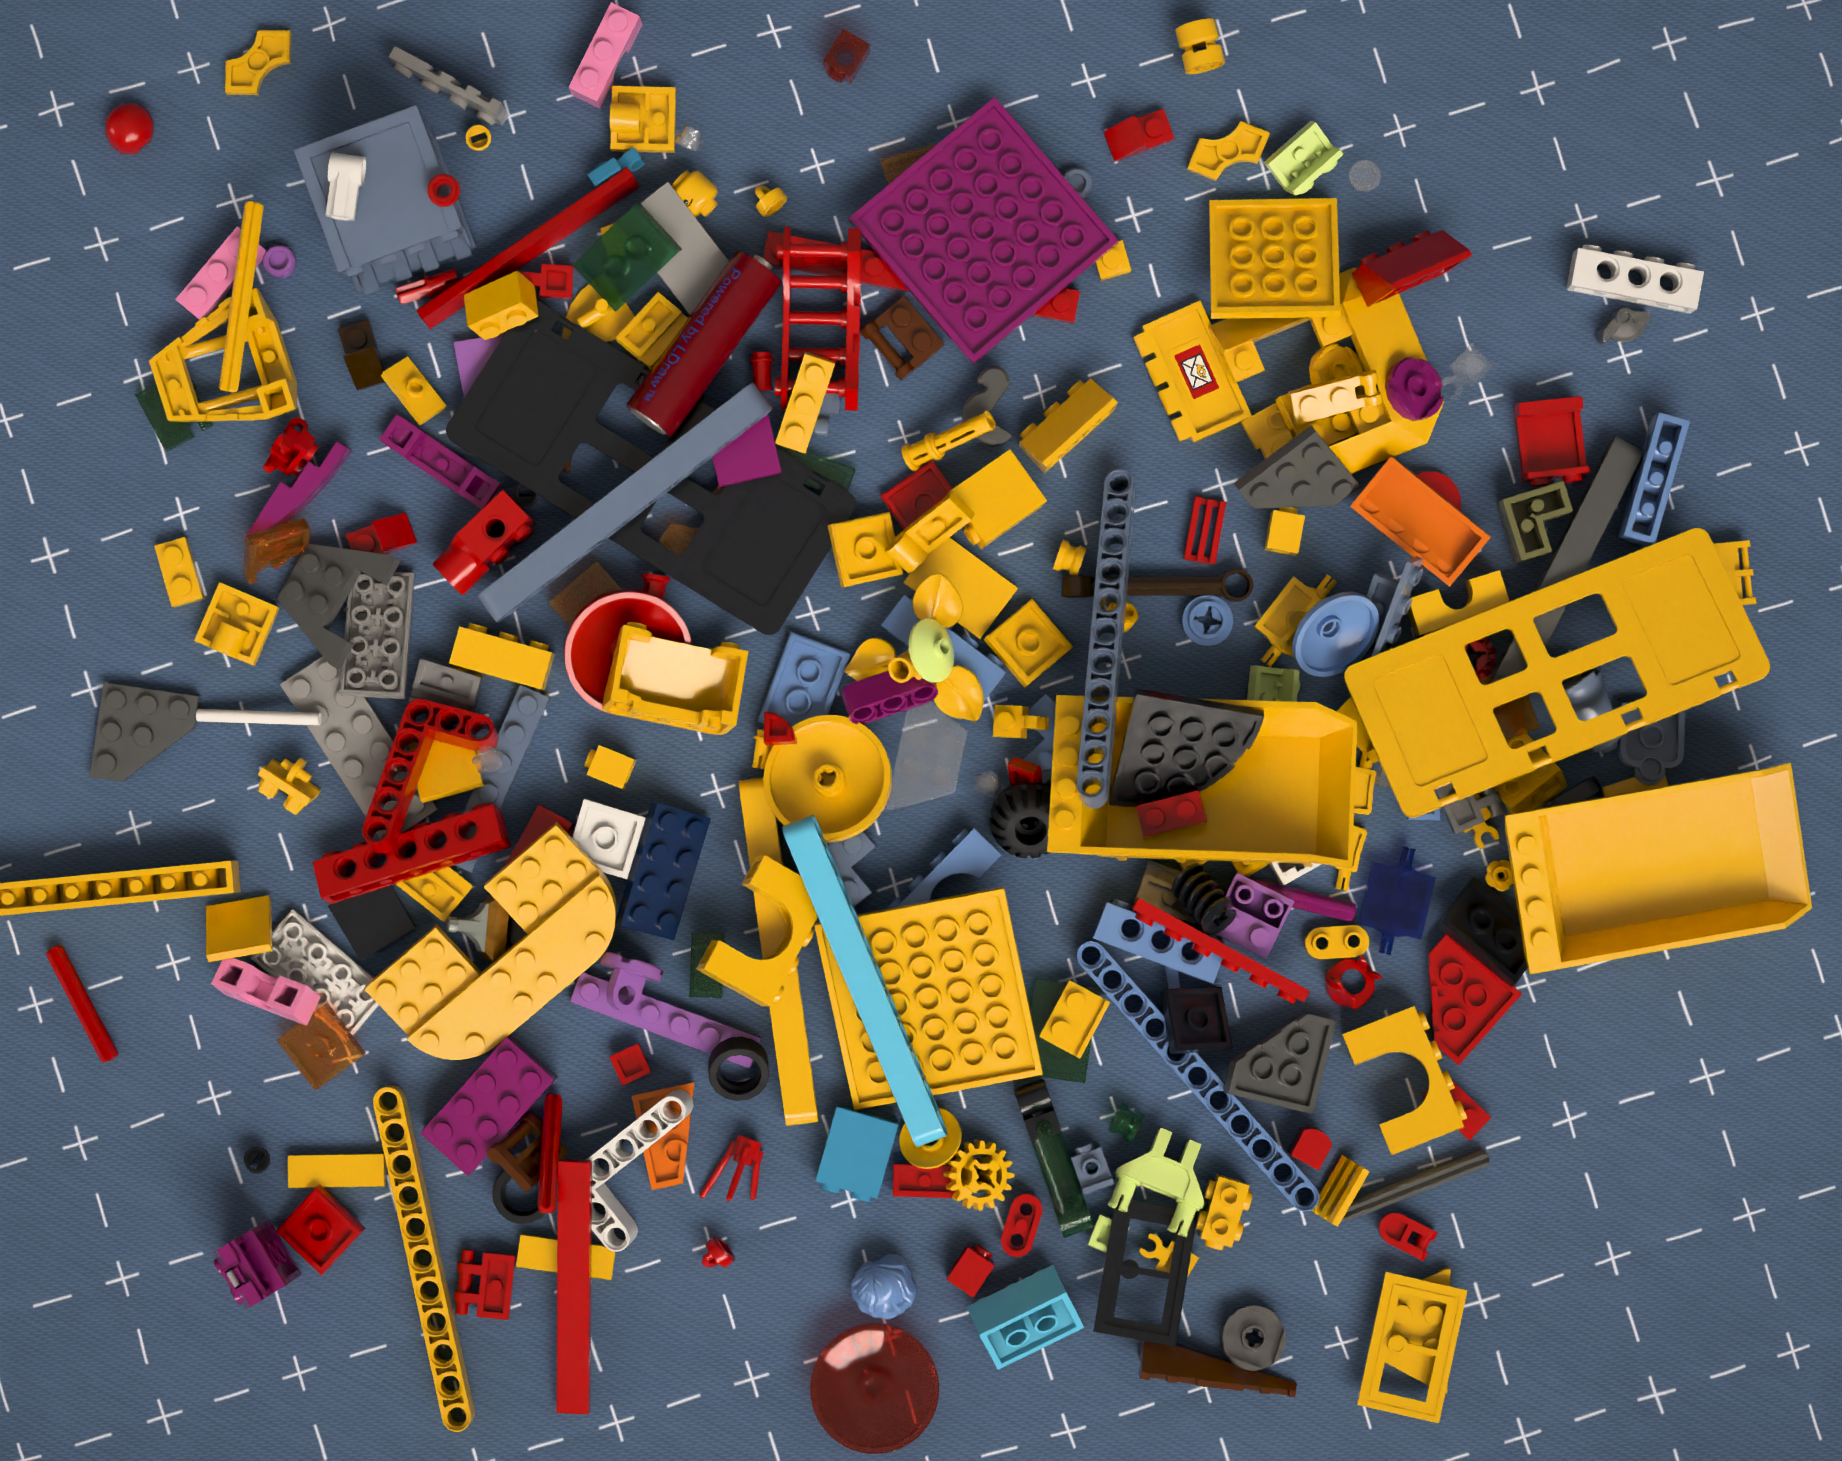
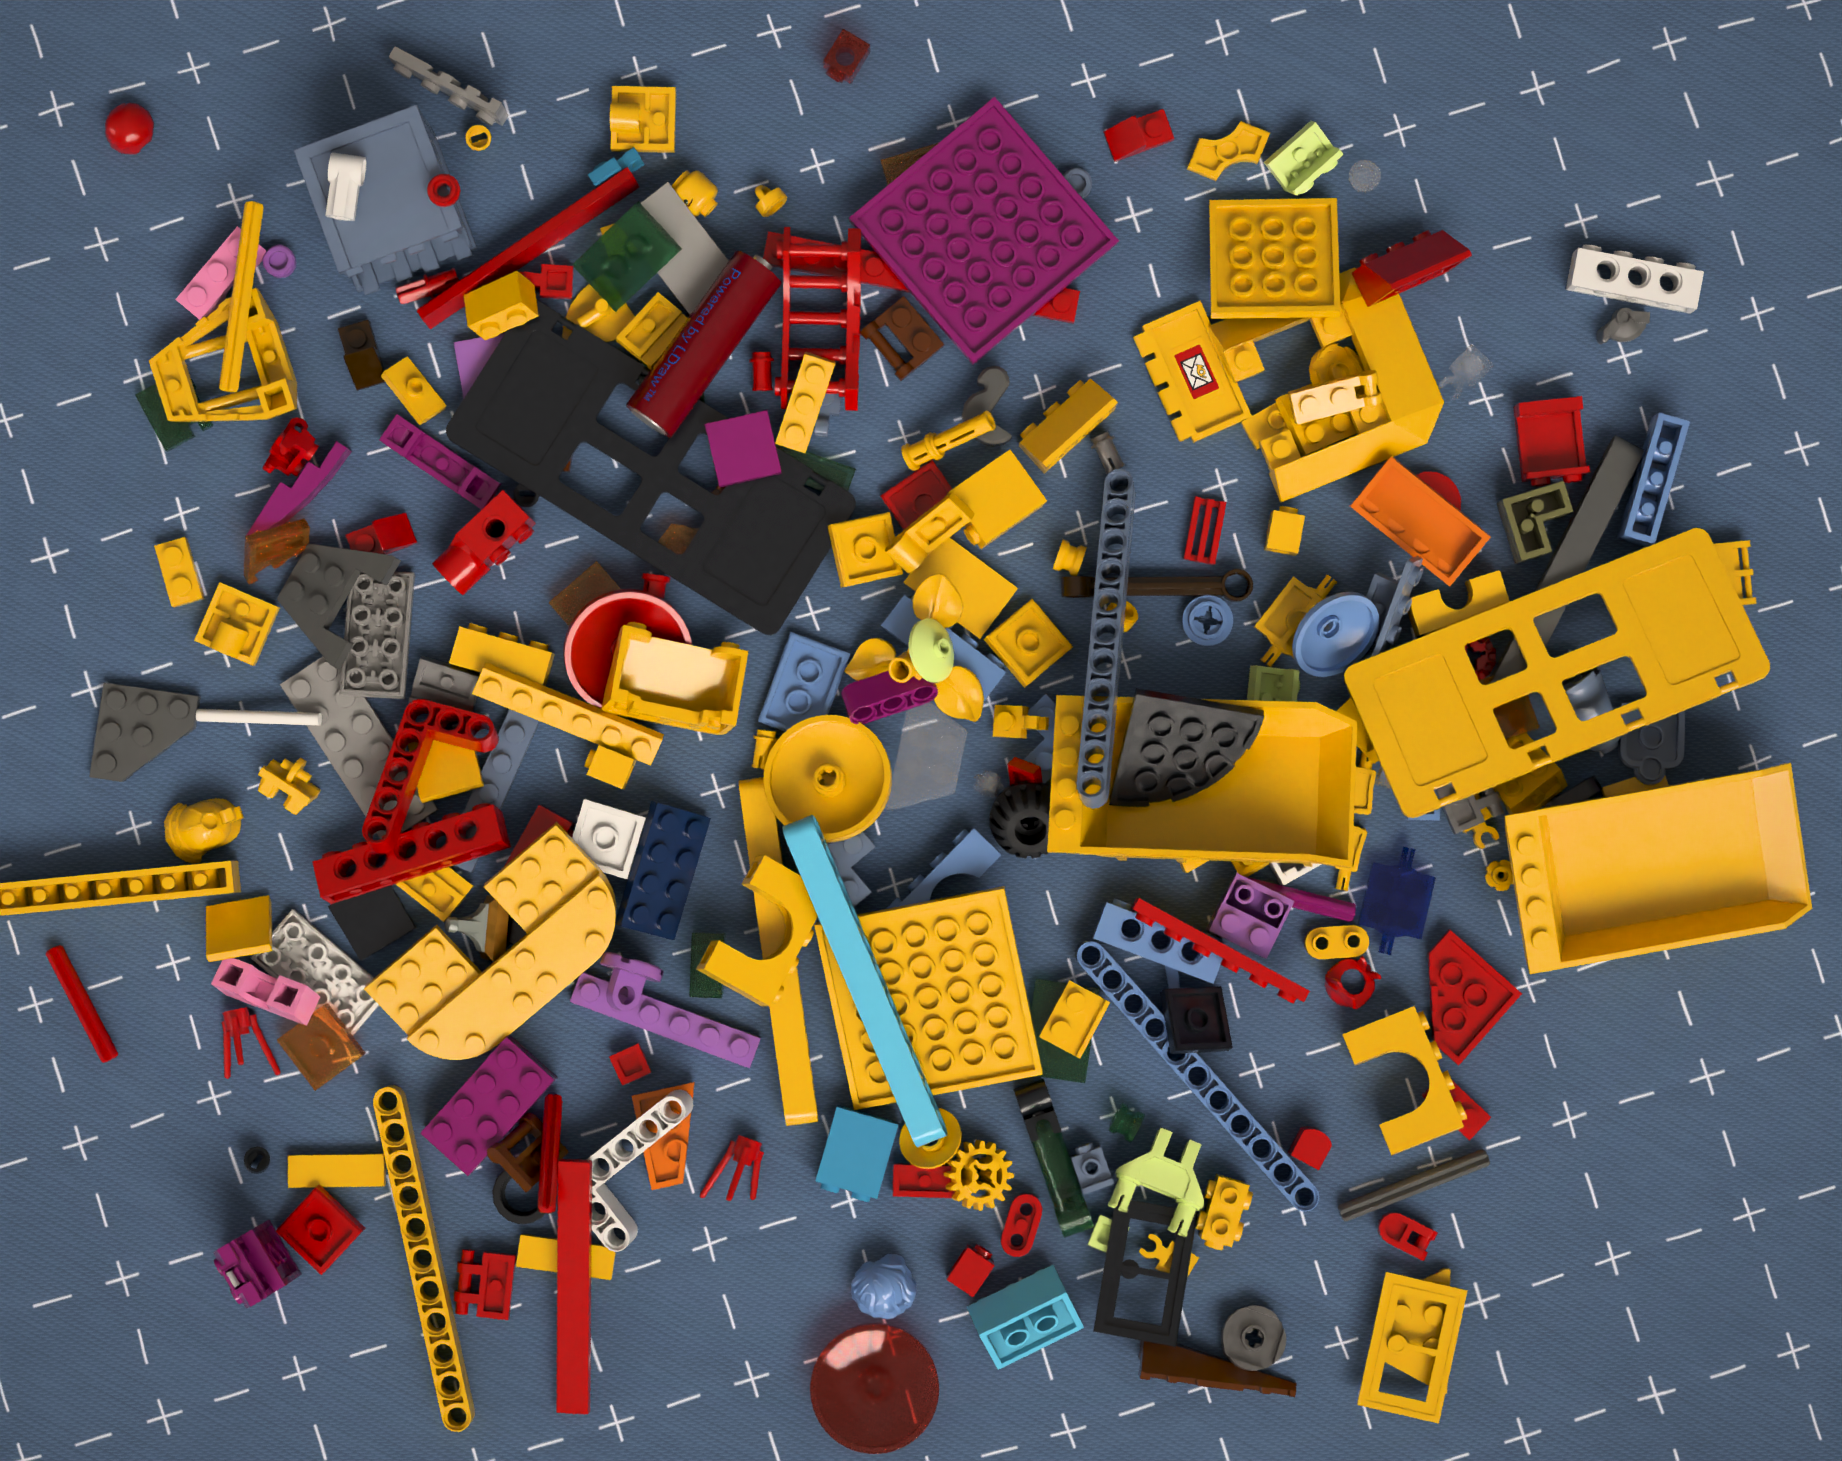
yellow tile [225,30,292,95] -> none
clear plate [472,746,503,774] -> none
sand blue beam [477,383,773,623] -> none
bright pink arch [568,2,642,109] -> none
clear plate [675,125,706,152] -> none
red tile [701,1236,735,1268] -> none
black tyre [708,1036,769,1101] -> none
red tile [764,712,797,746] -> none
yellow plate [1095,240,1131,281] -> none
flat silver plate [1133,860,1196,927] -> none
red plate [1136,790,1207,837] -> none
black piece [1172,863,1236,934] -> none
yellow wheel [1175,18,1226,74] -> none
dark grey plate [1223,1012,1336,1114] -> none
dark grey plate [1234,425,1361,509] -> none
yellow tile [1311,1155,1370,1227] -> none
magenta tile [1385,357,1444,421] -> none
black plate [1437,877,1528,987] -> none
none -> yellow helmet [164,798,244,863]
none -> red plant [221,1007,281,1079]
none -> yellow plate [472,662,664,766]
none -> flat silver pin [1091,431,1125,474]

